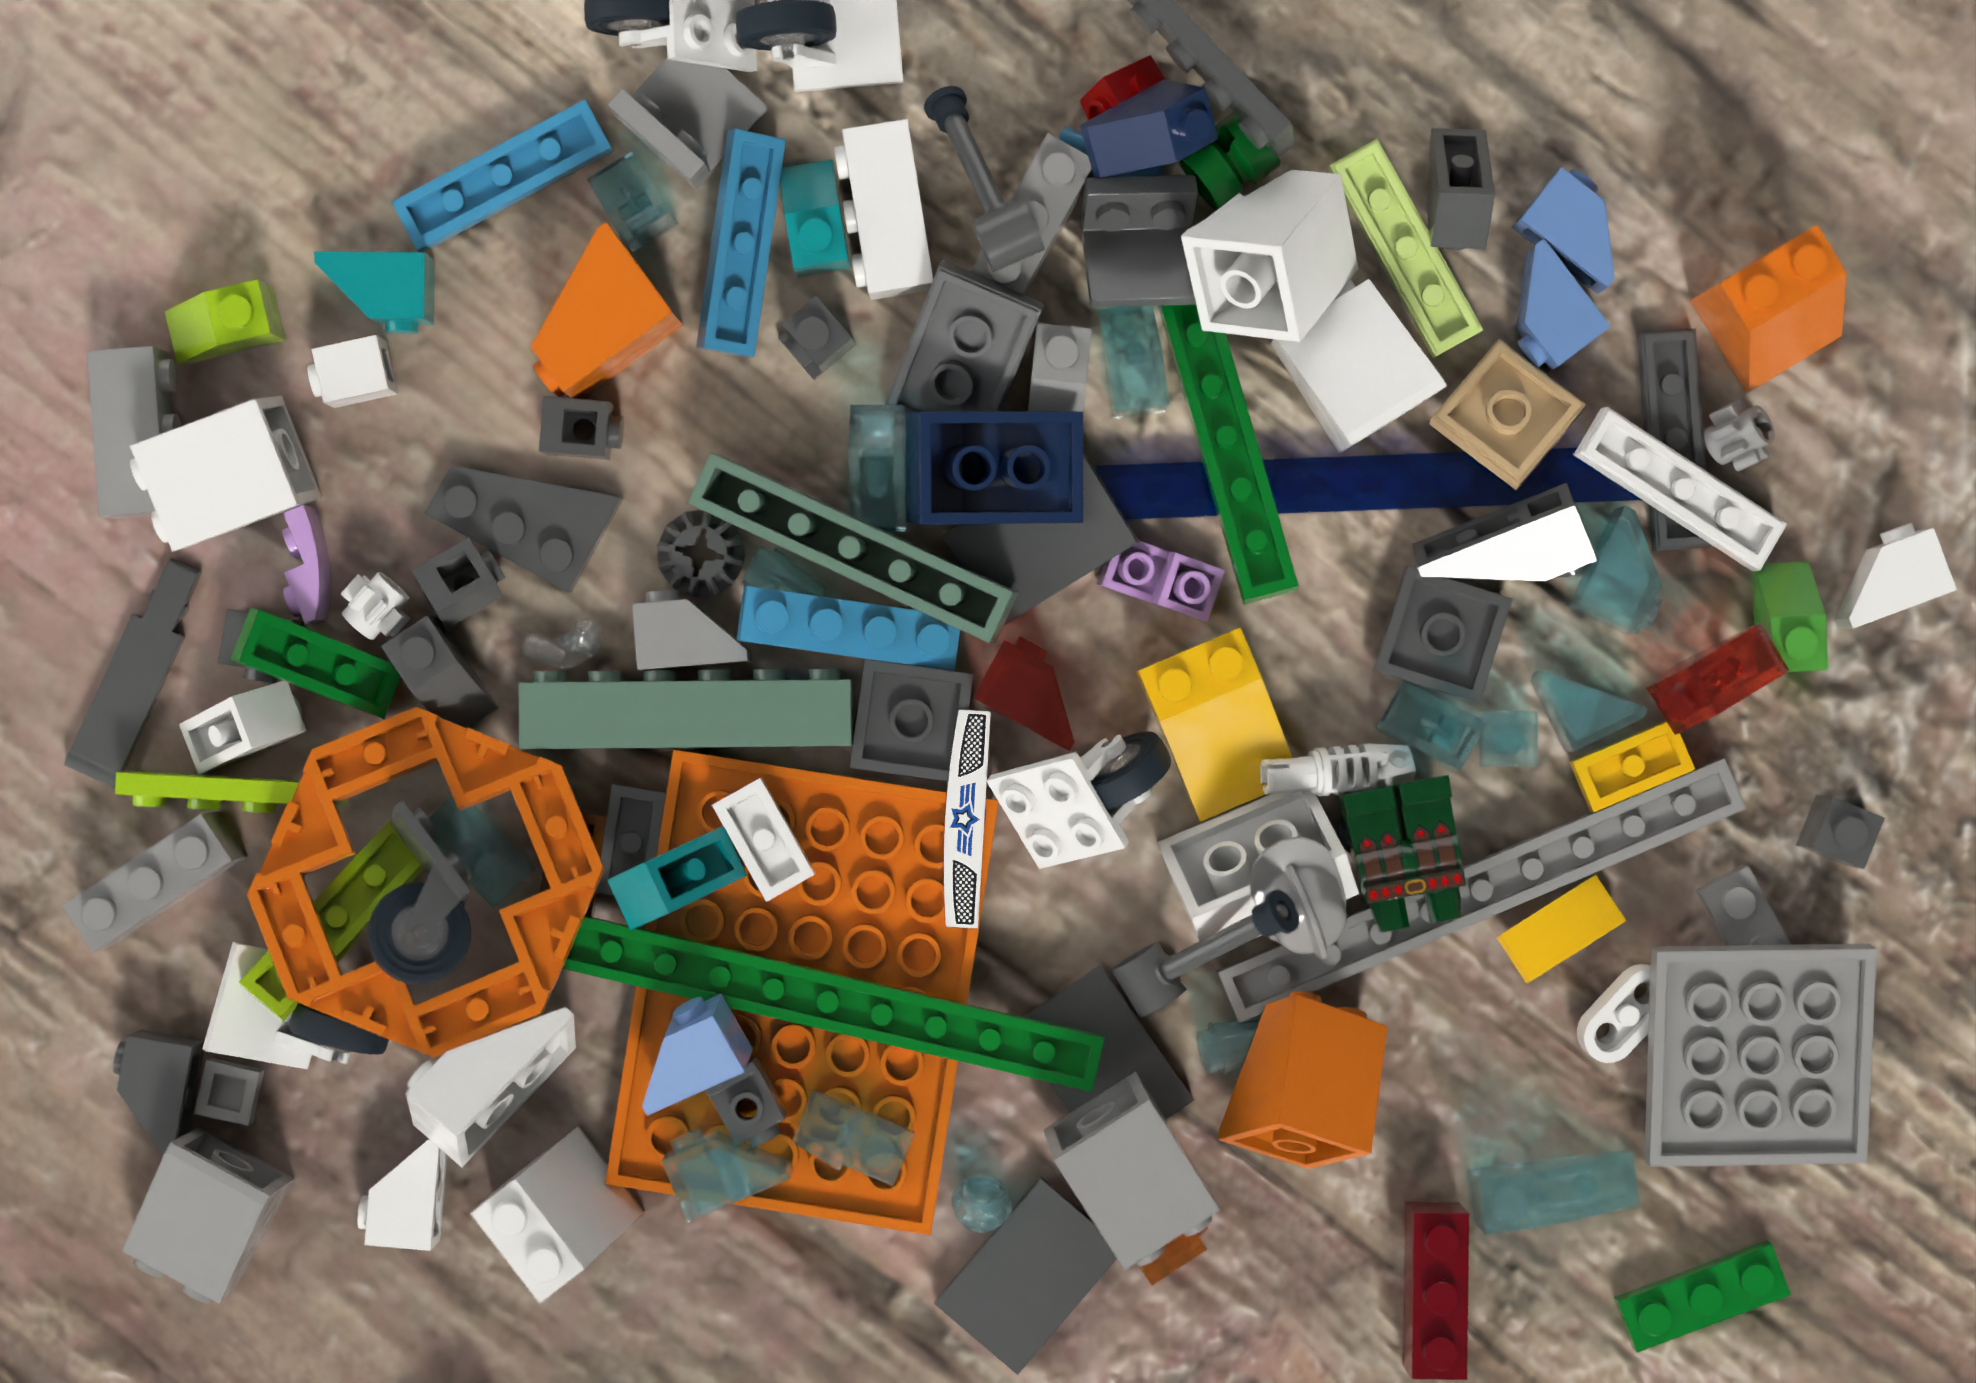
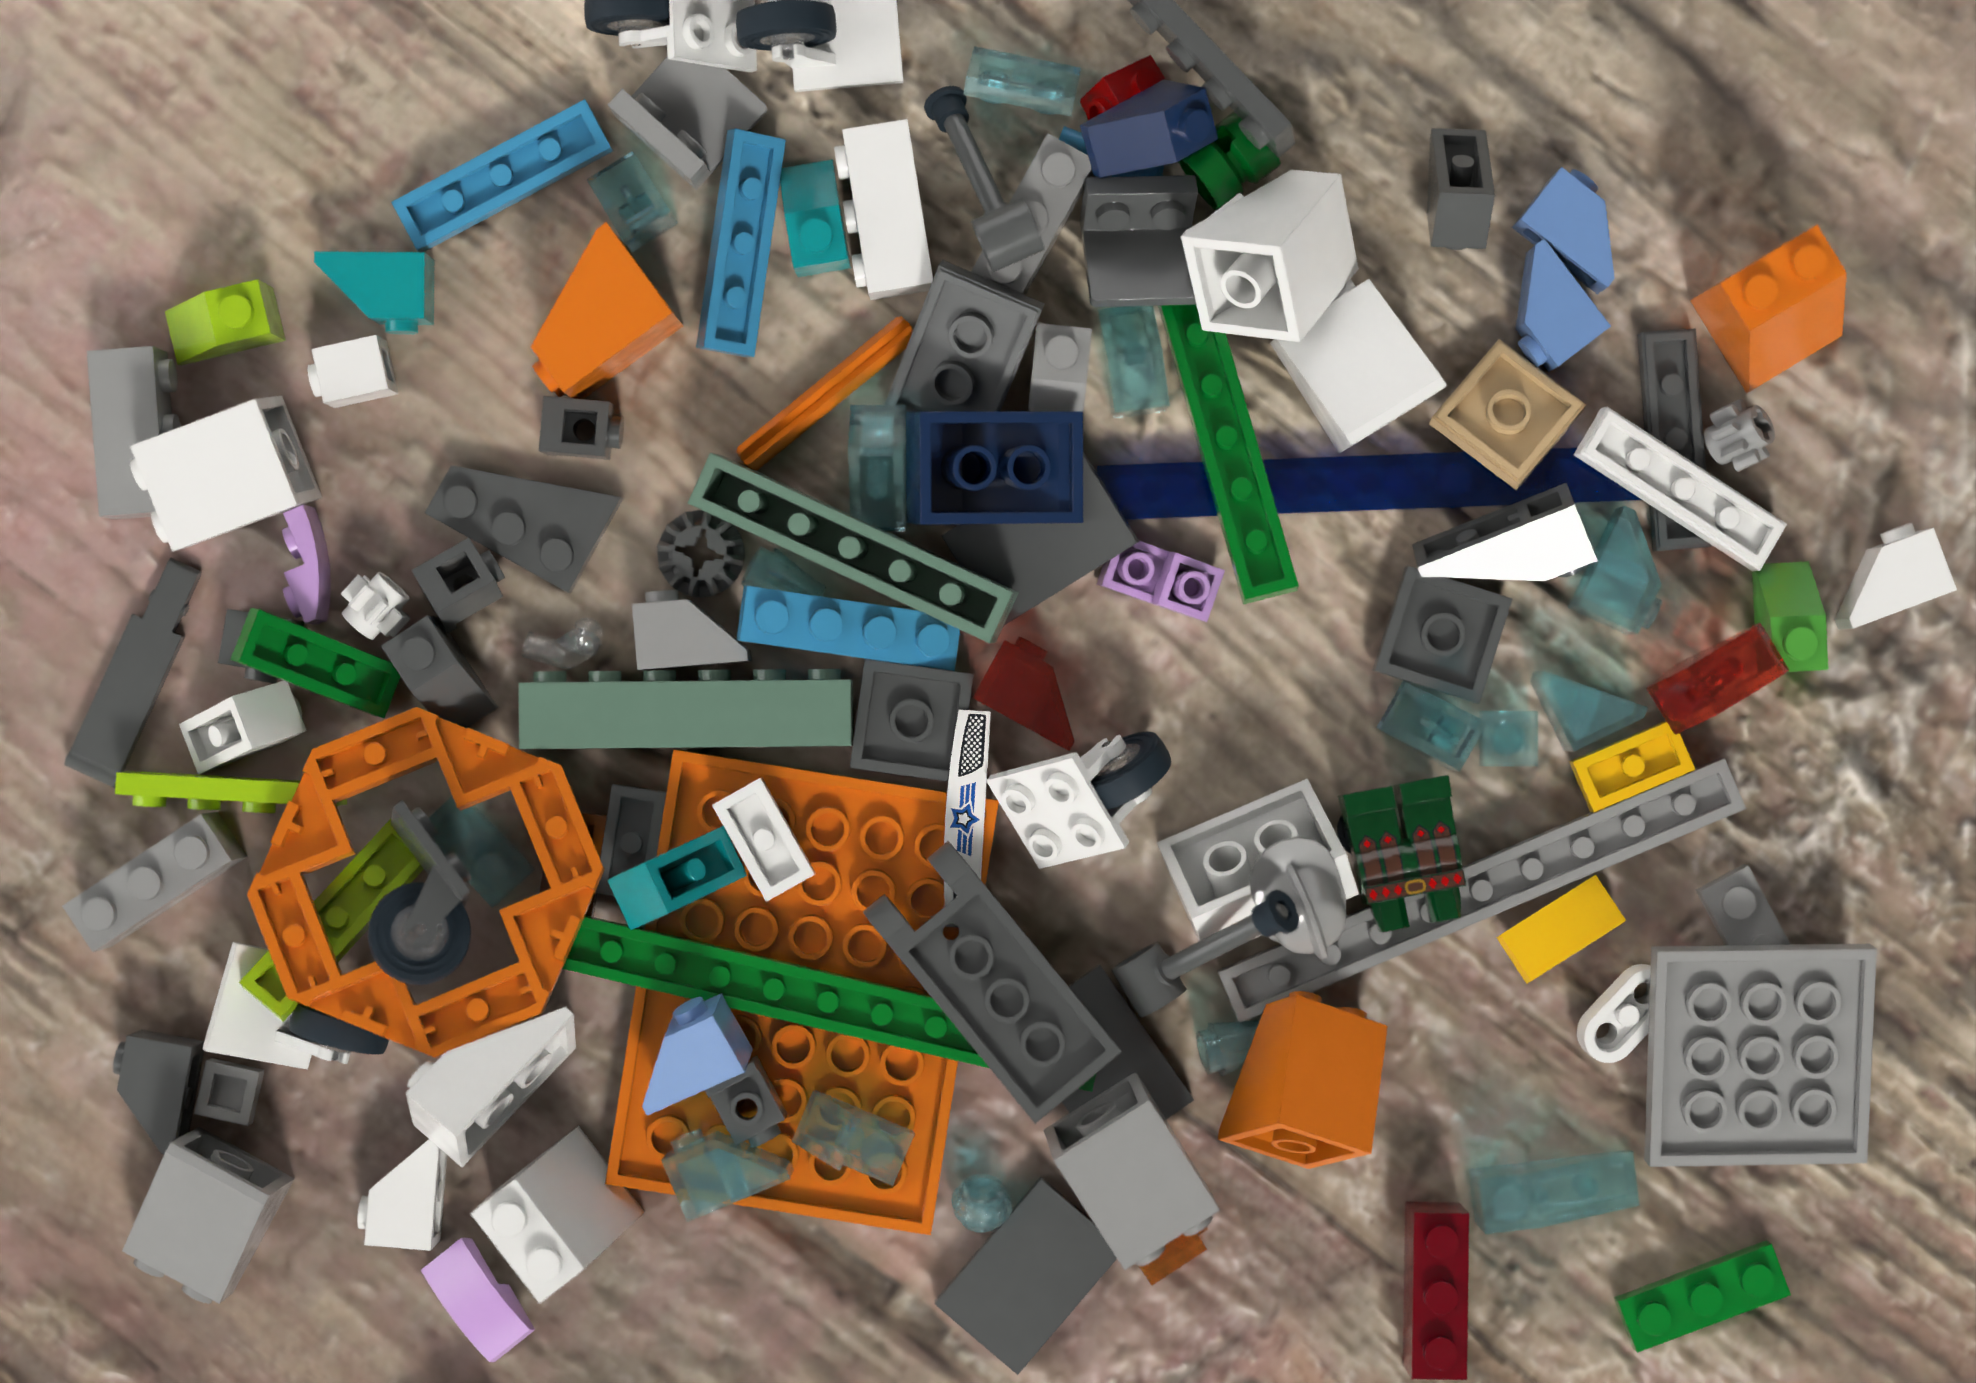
dark grey brick [778,295,855,380] -> none
yellow slope [1135,627,1292,822] -> none
white hinge [1260,743,1416,796] -> none
yellowish green tile [1327,139,1483,358] -> none
dark grey brick [1796,795,1885,869] -> none
none -> lavender slope [421,1238,535,1362]
none -> orange axle [736,316,914,471]
none -> dark grey hinge [863,841,1122,1124]
none -> clear light blue plate [963,46,1081,116]

